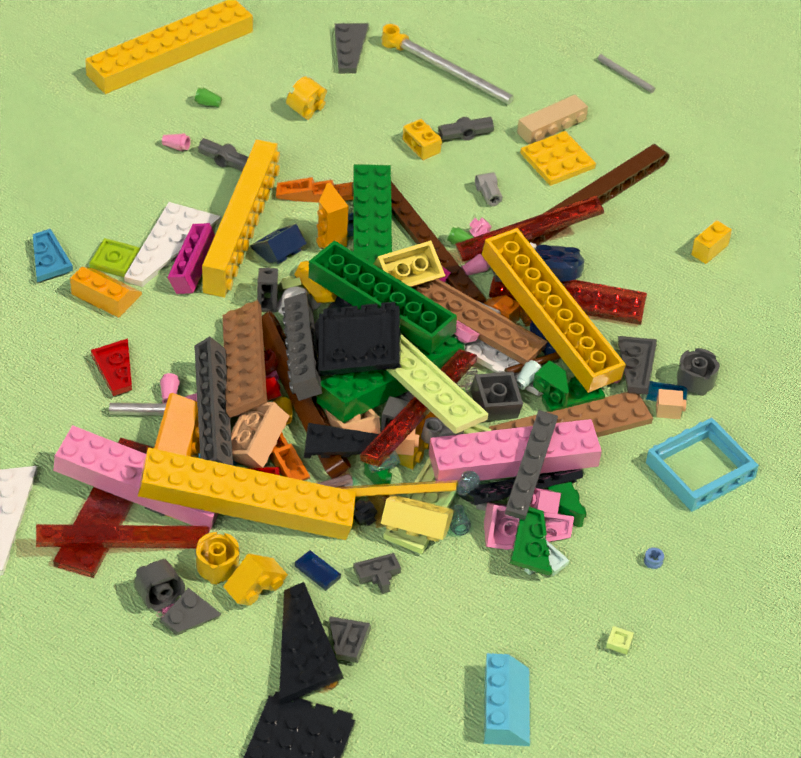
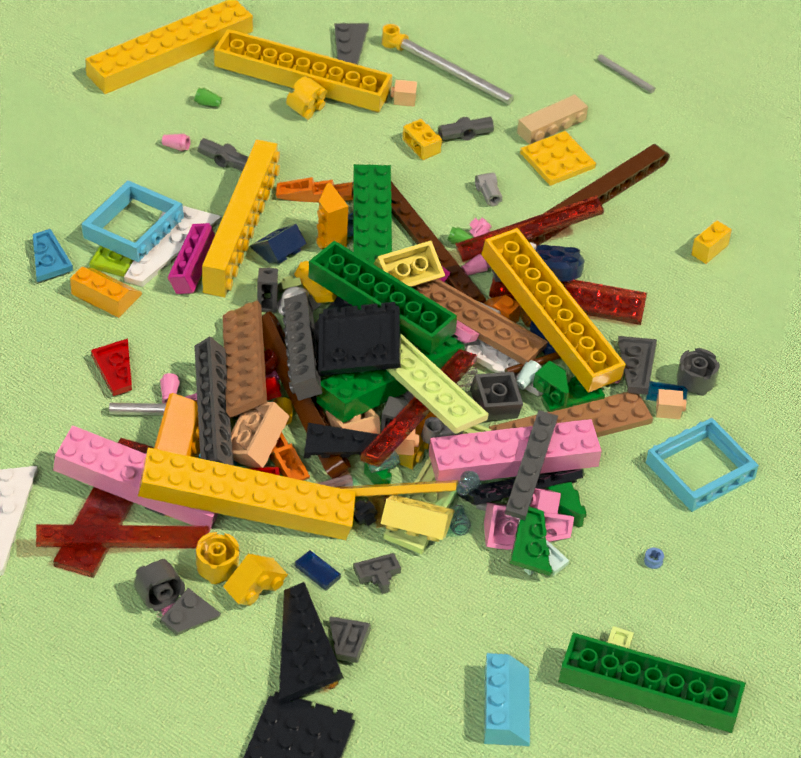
none -> medium azure window [81,181,184,262]
none -> yellow brick [214,29,392,112]
none -> light nougat brick [391,80,417,107]
none -> green brick [559,632,746,733]

